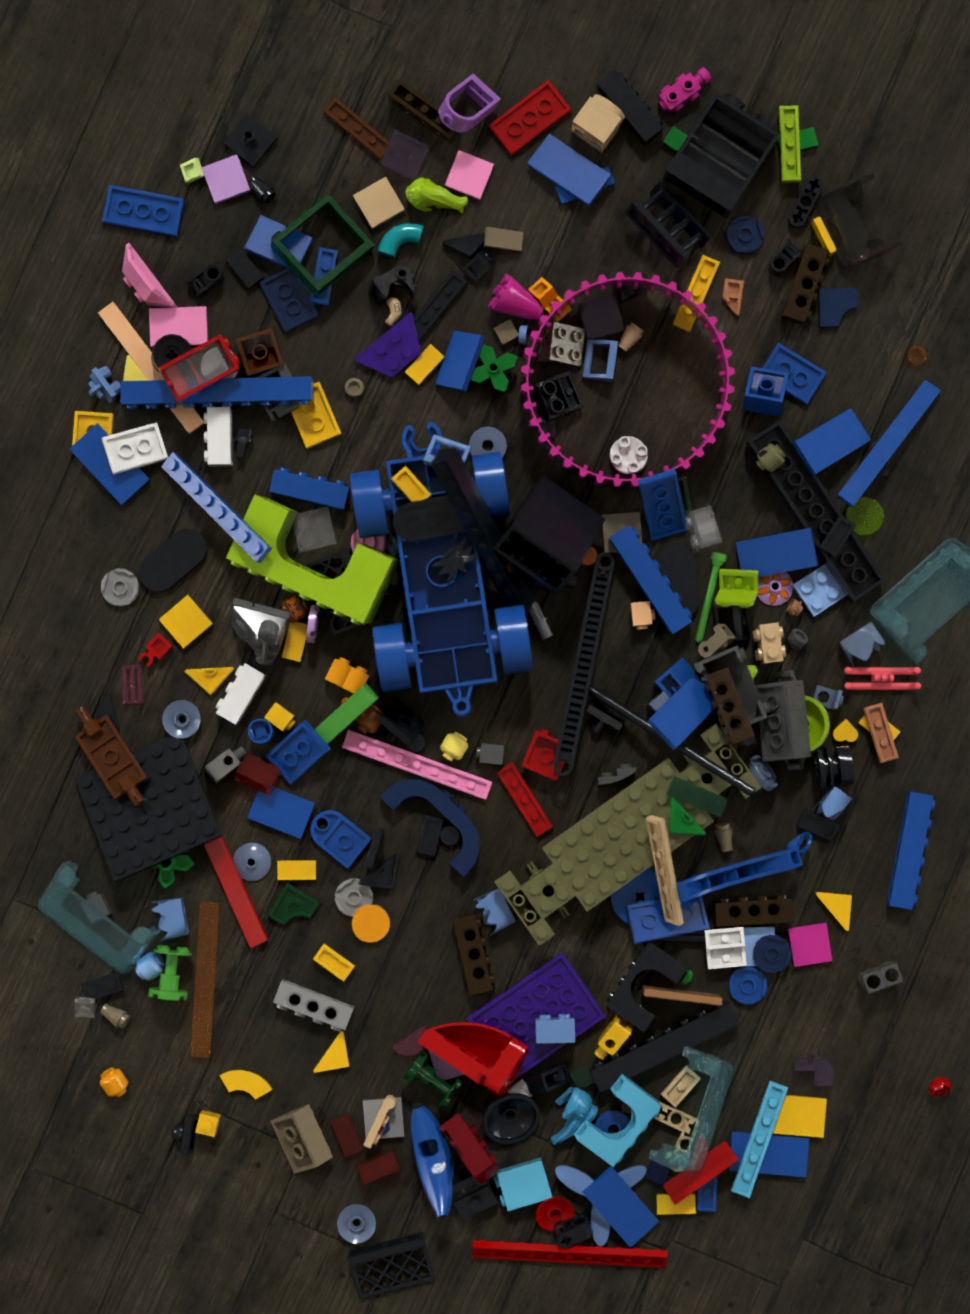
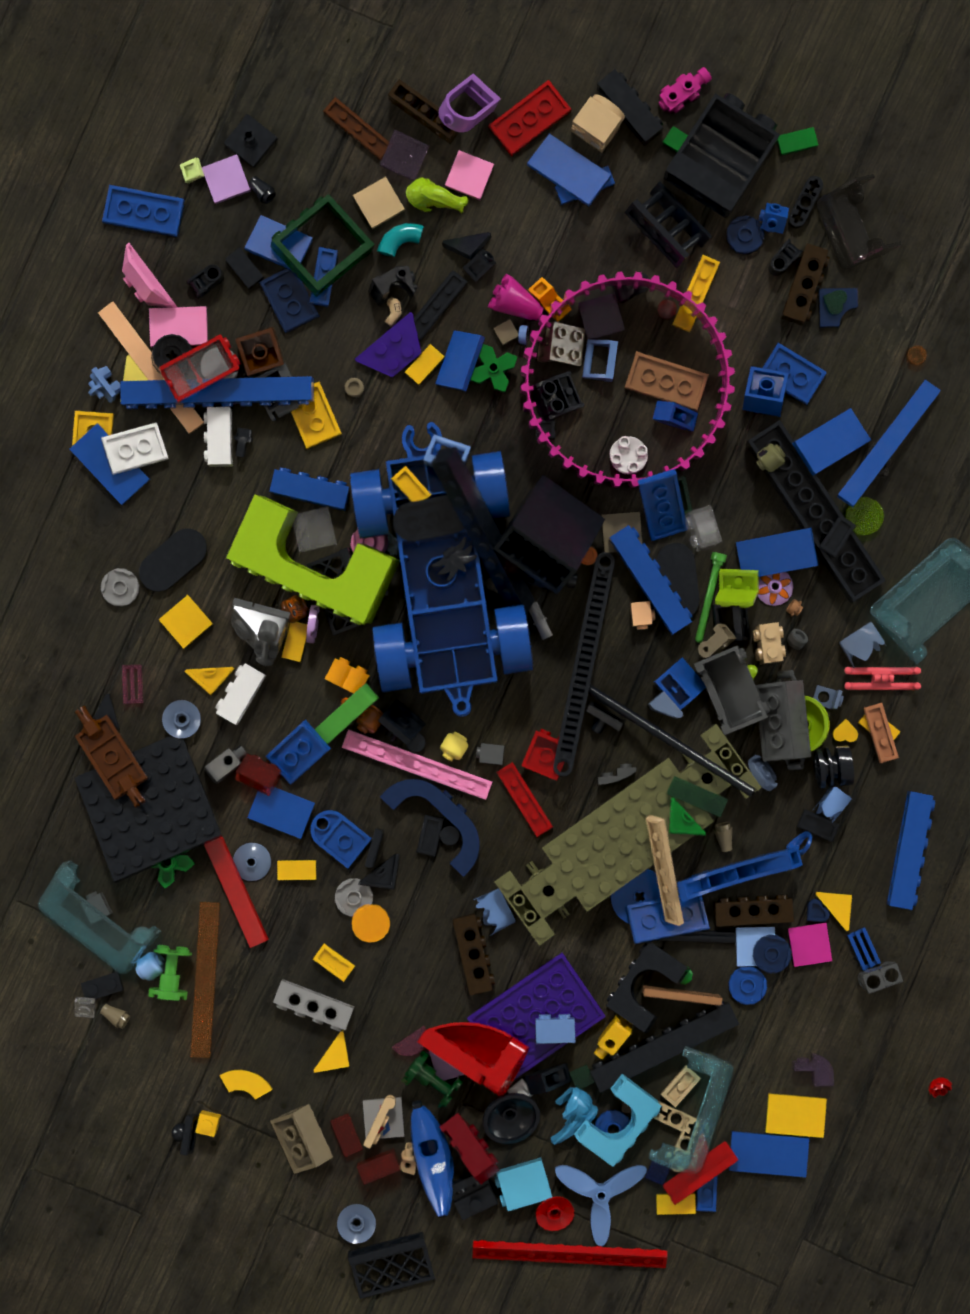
light orange head [99,1067,129,1097] -> none
red plate [139,633,173,667] -> none
medium blue piece [152,897,189,941] -> none
plate [161,452,272,563] -> none
blue wheel [248,719,275,744] -> none
yellow brick [264,702,296,732] -> none
dark green tile [267,882,320,925] -> none
sand blue tile [469,426,507,458] -> none
dark tan tile [484,227,523,252] -> none
black piece [553,1214,593,1248] -> none
blue tile [582,1166,659,1248] -> none
tan cone [618,322,644,352] -> none
blue tile [647,674,715,750] -> none
white slope [704,927,747,969] -> none
dark brown brick [705,667,757,750] -> none
nougat tile [722,278,744,317] -> none
medium azure tile [731,1080,788,1198] -> none
lime tile [779,105,801,183] -> none
light blue plate [792,564,846,617] -> none
yellow tile [811,217,837,257] -> none
none -> tan piece [401,1143,416,1175]
none -> medium nougat tile [625,351,709,411]
none -> blue slope [653,401,698,431]
none -> clear red tile [657,300,677,320]
none -> blue brick [759,203,789,234]
none -> dark blue tile [806,899,830,922]
none -> clear green tile [823,290,847,315]
none -> blue tile [847,927,881,971]

